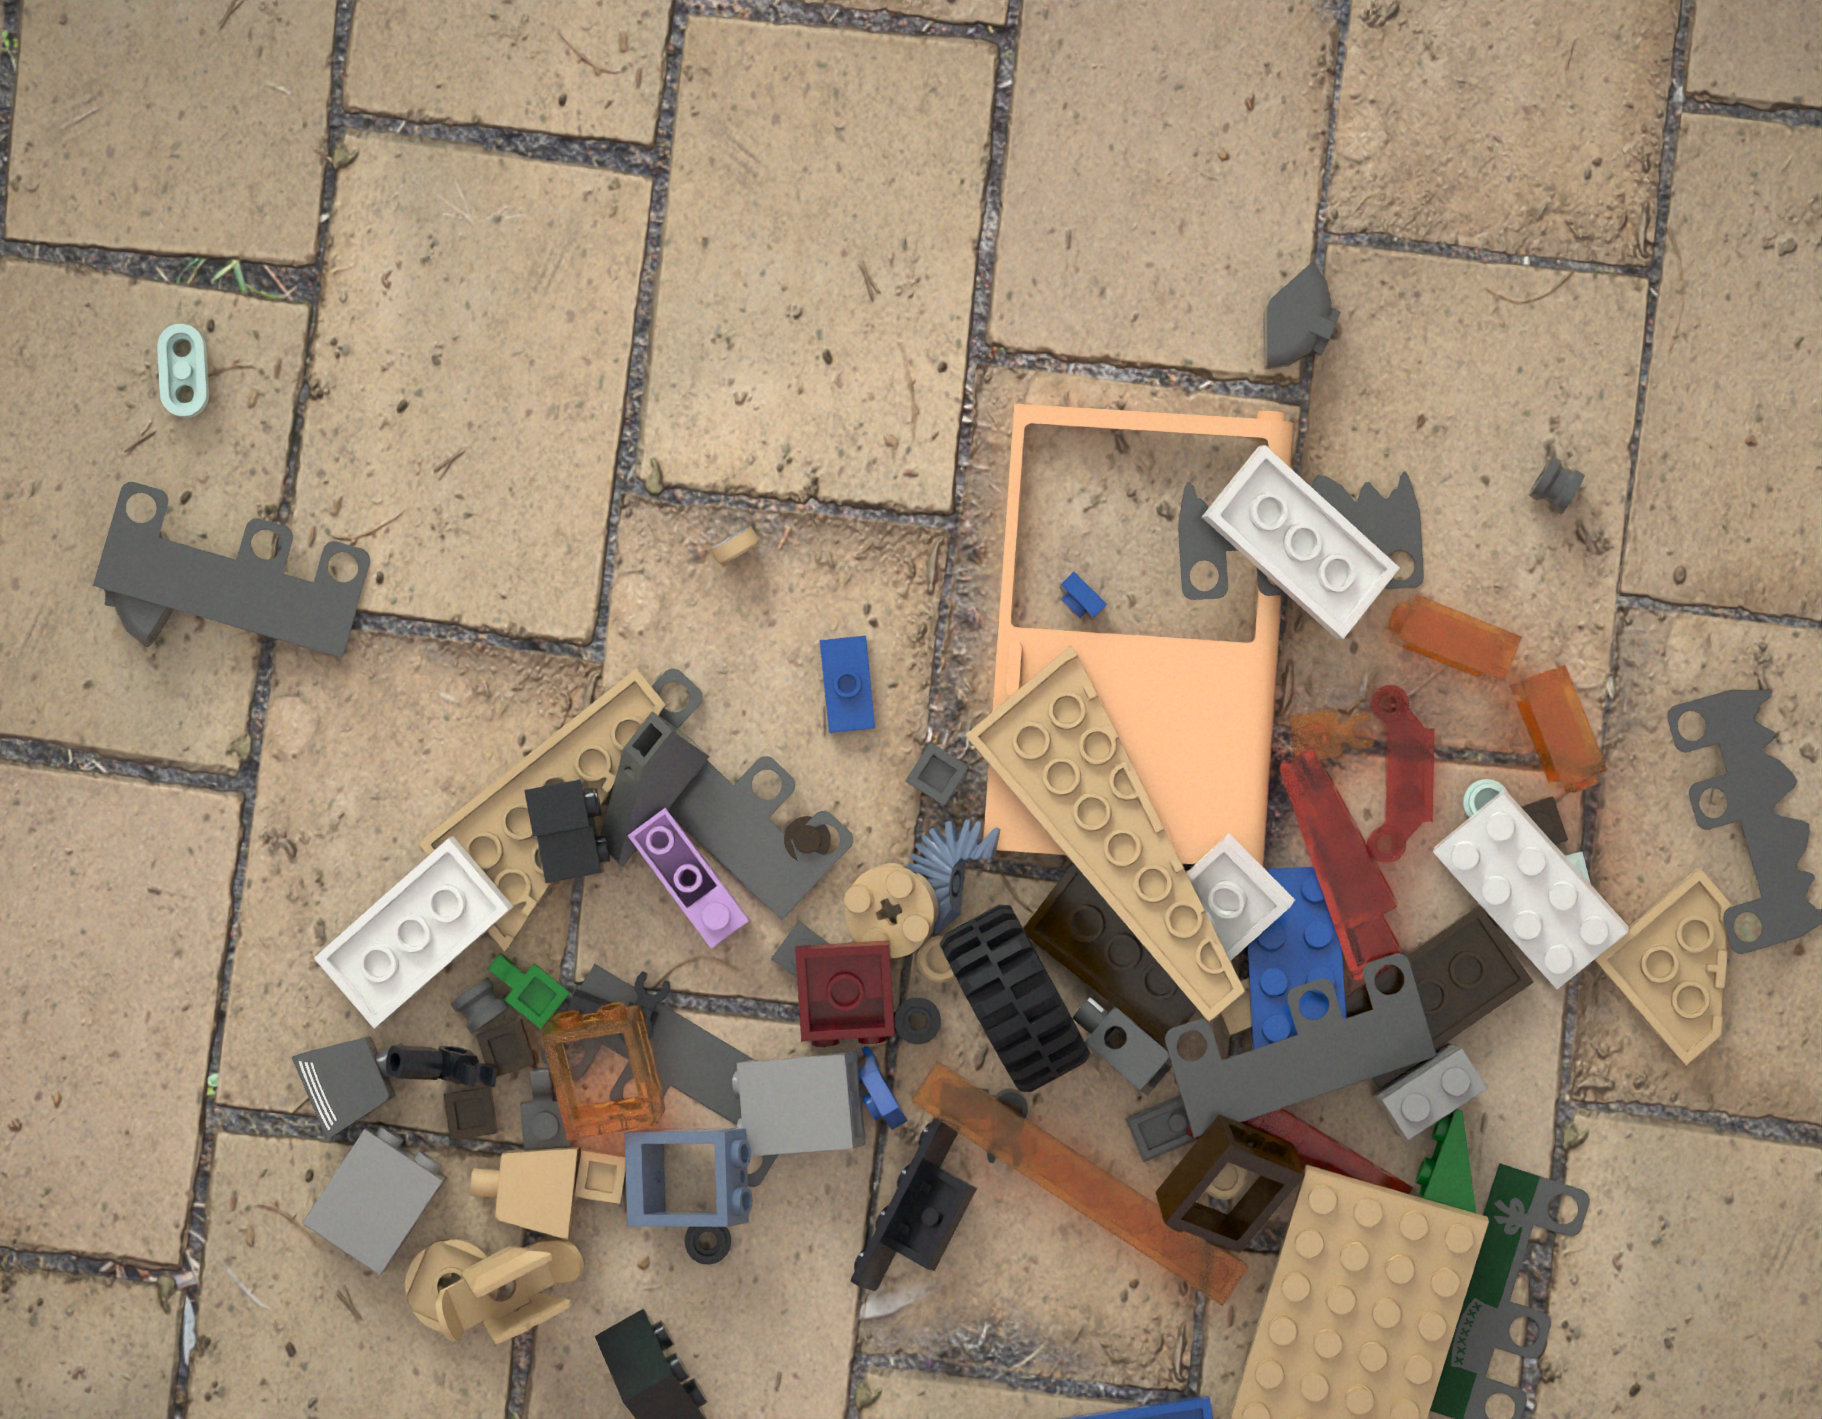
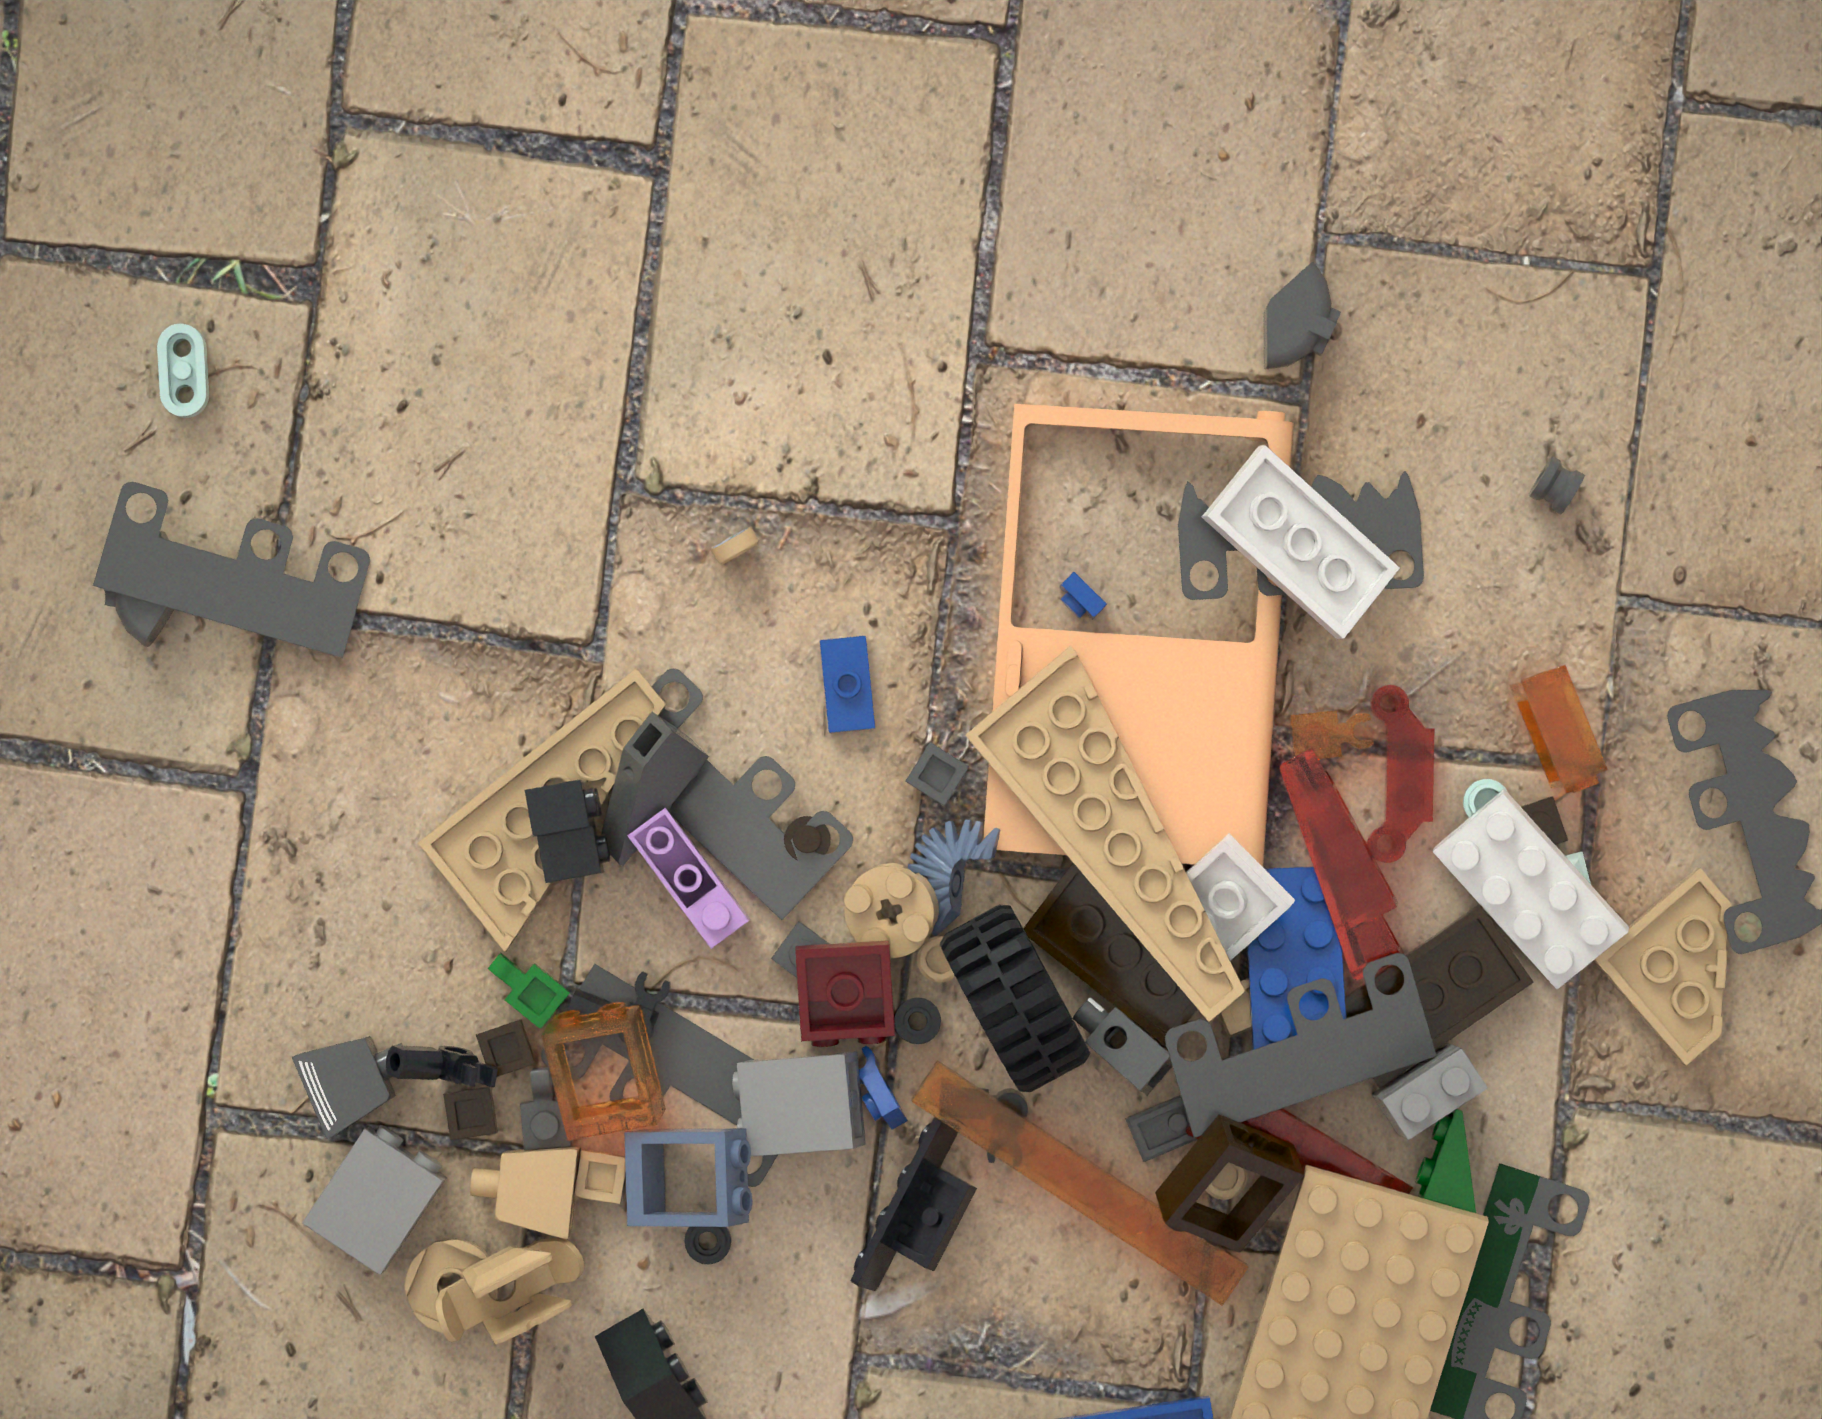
white plate [314,836,514,1029] -> none
dark grey wheel [450,977,509,1034] -> none
clear orange window [1386,594,1522,684] -> none

